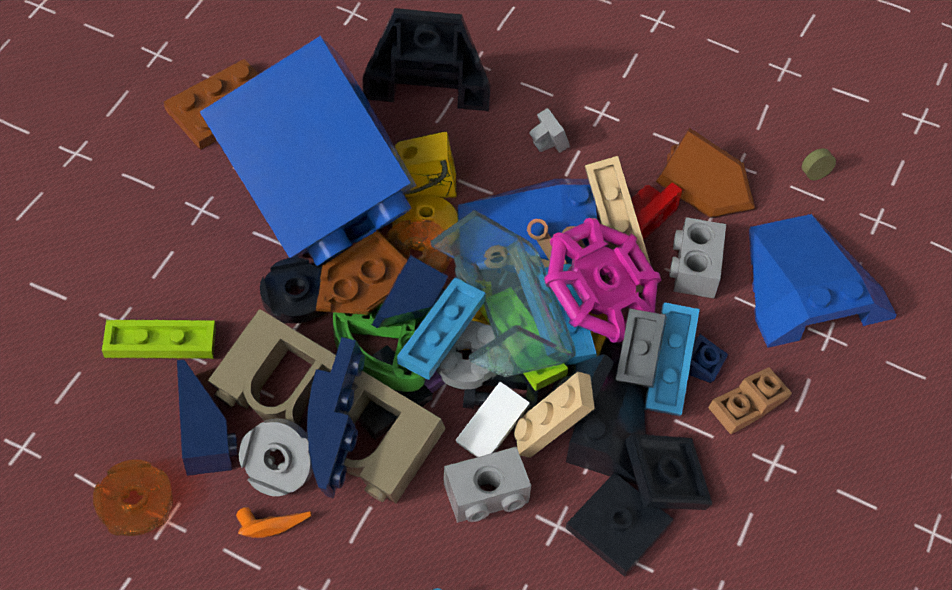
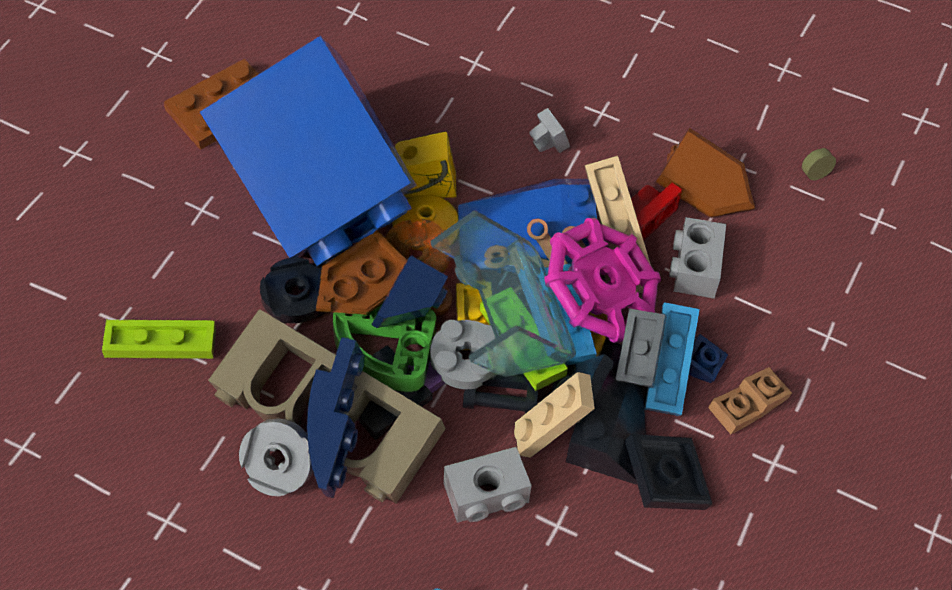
clear orange plate [93,459,173,536] -> none
dark blue slope [177,360,238,476] -> none
orange bar [236,507,311,538] -> none
black wedge [362,8,491,111] -> none
dark azure plate [397,277,486,380] -> none
white tile [456,382,530,457] -> none
black plate [565,472,674,577] -> none
blue wedge [749,214,897,348] -> none

